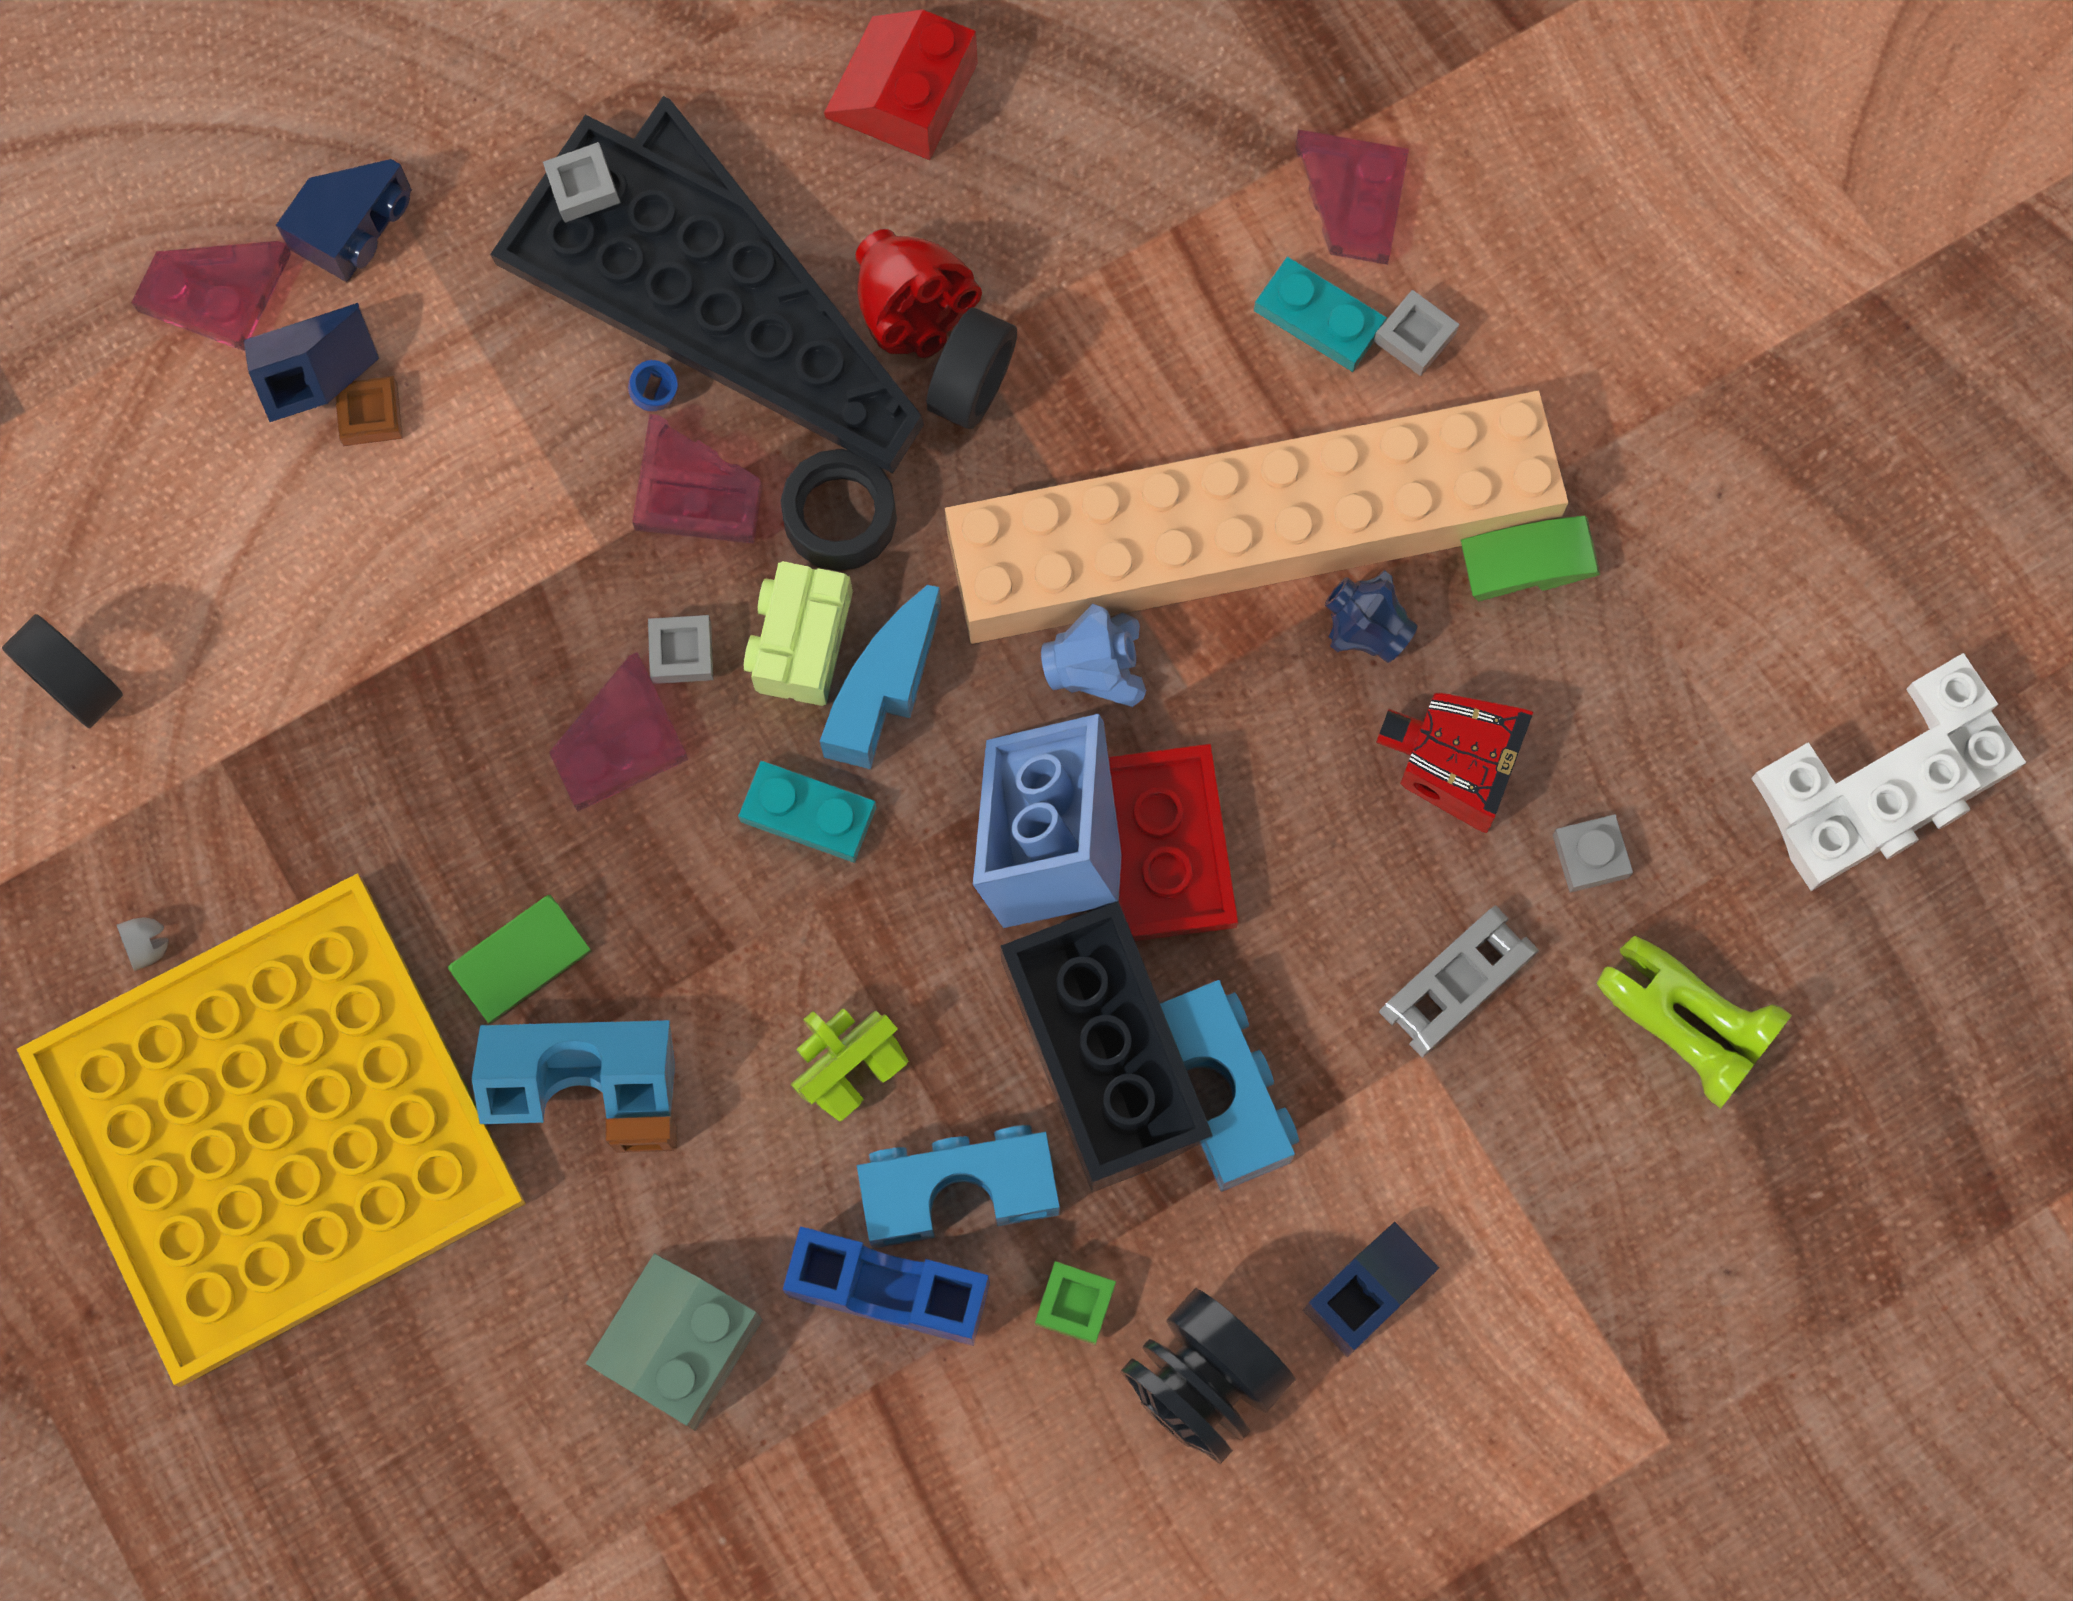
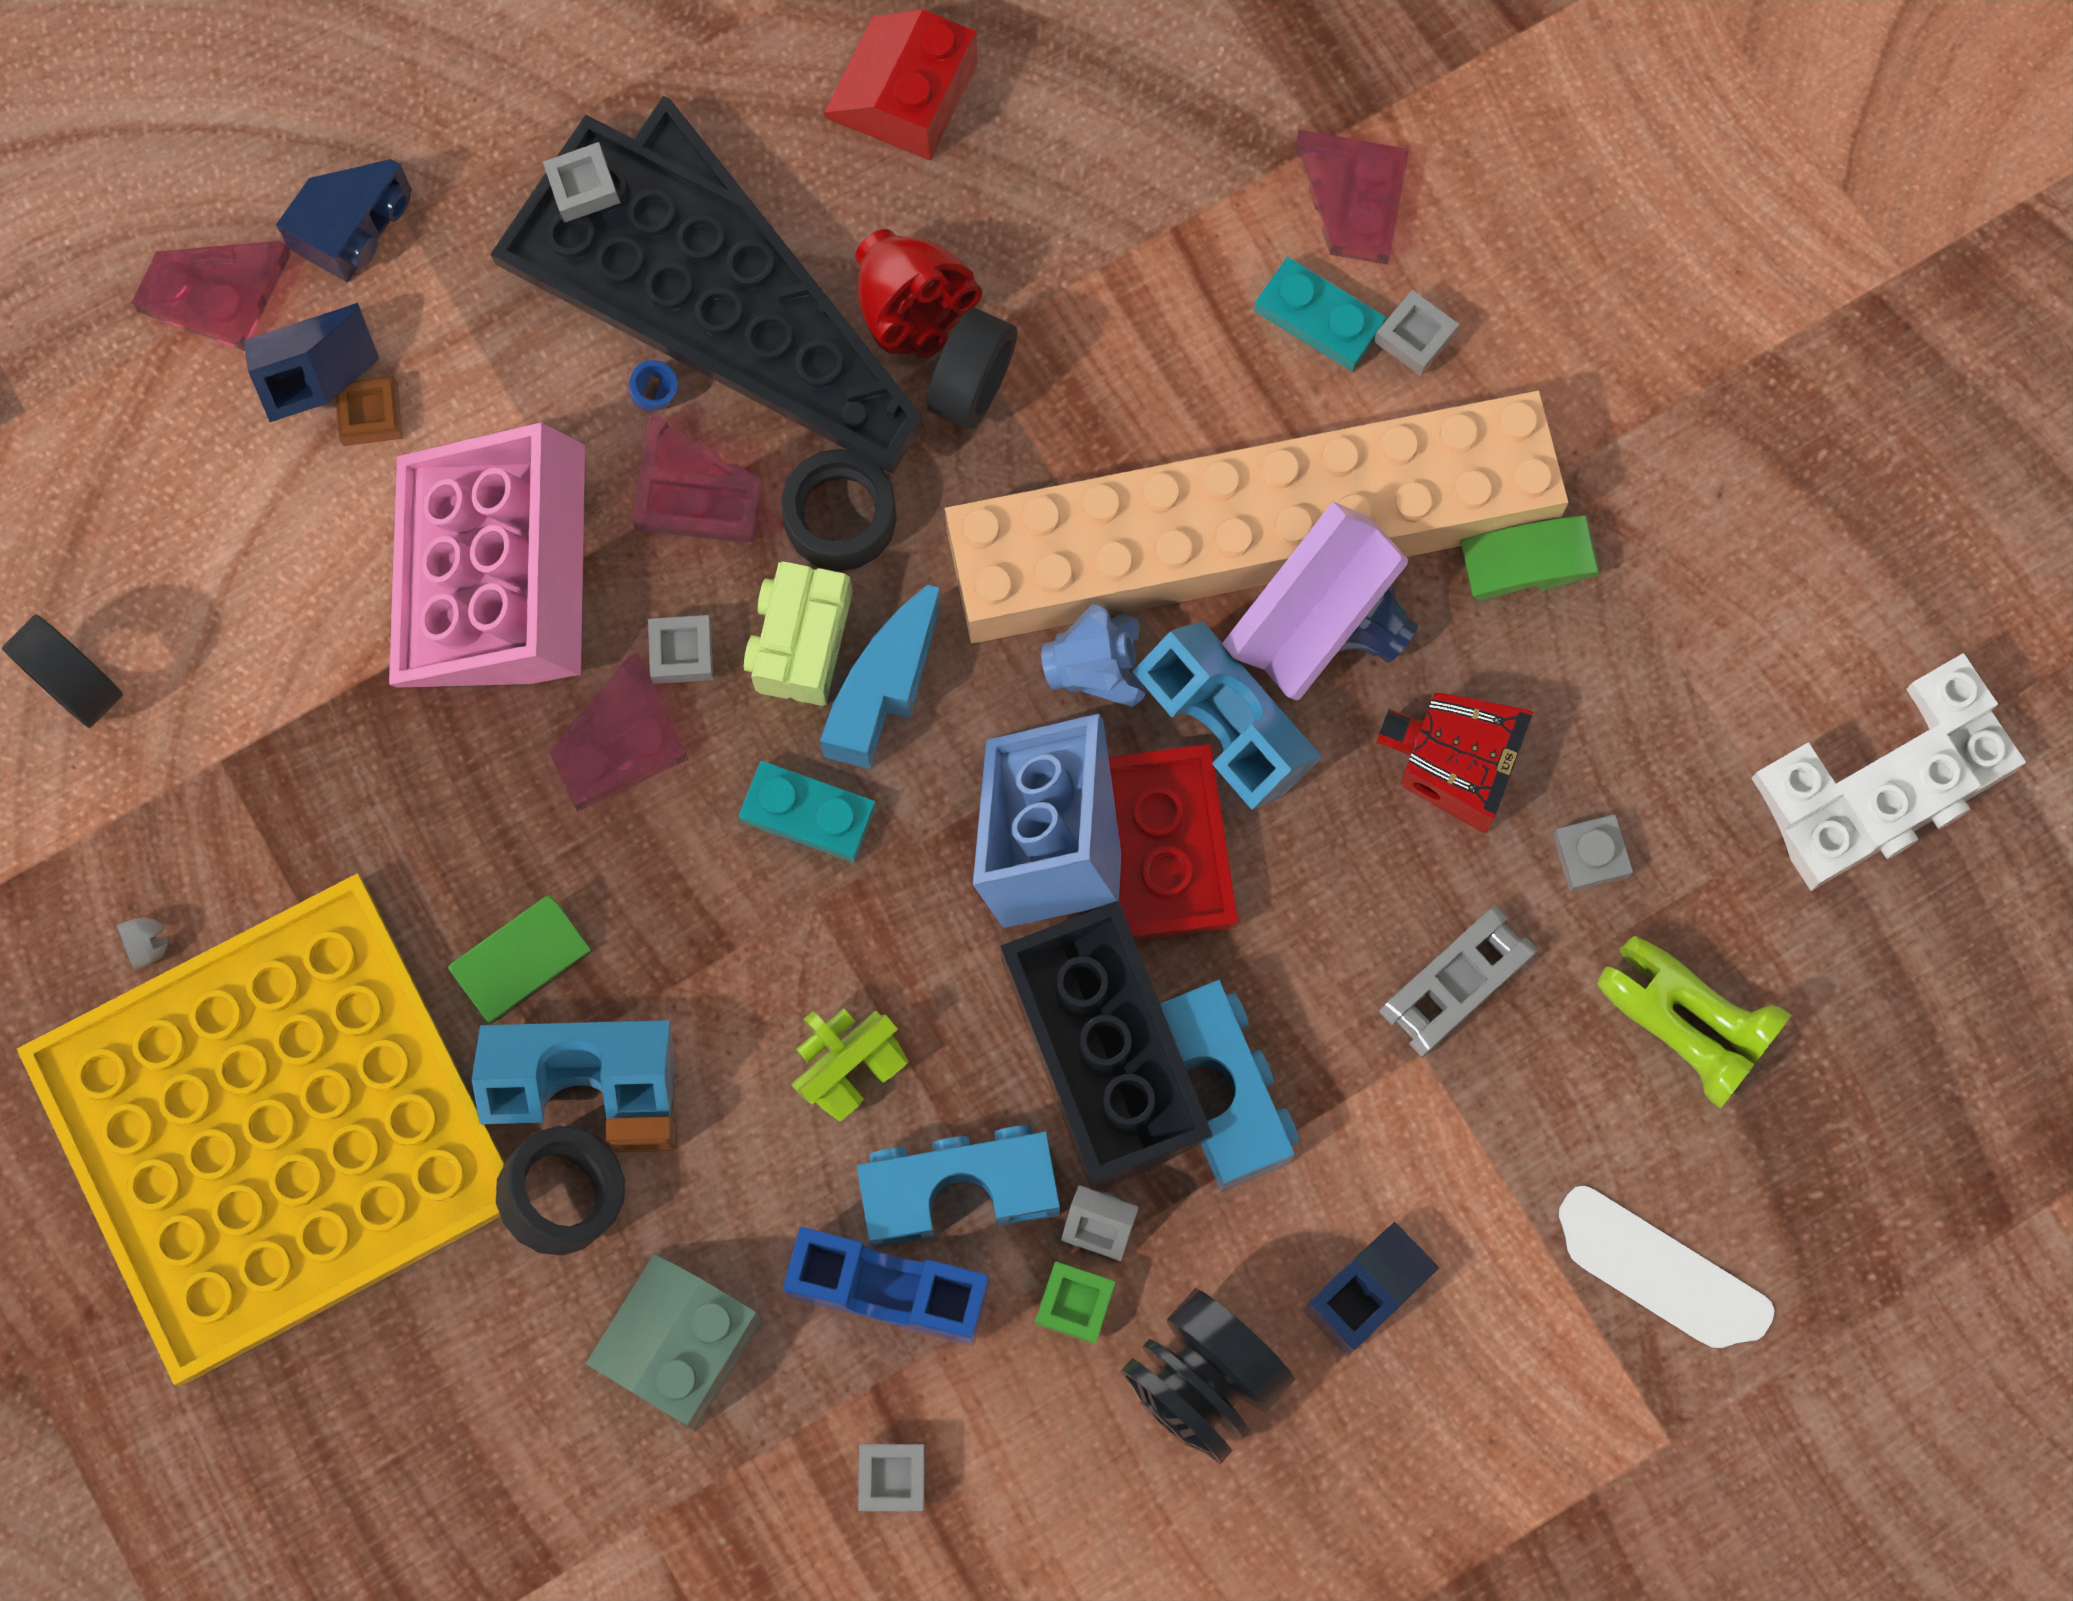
none -> bright pink slope [389,422,585,688]
none -> black tyre [496,1126,625,1256]
none -> light grey plate [858,1444,925,1512]
none -> light grey plate [1061,1185,1139,1262]
none -> dark azure arch [1132,621,1322,810]
none -> lavender panel [1222,501,1408,700]
none -> white sticker [1559,1186,1775,1348]

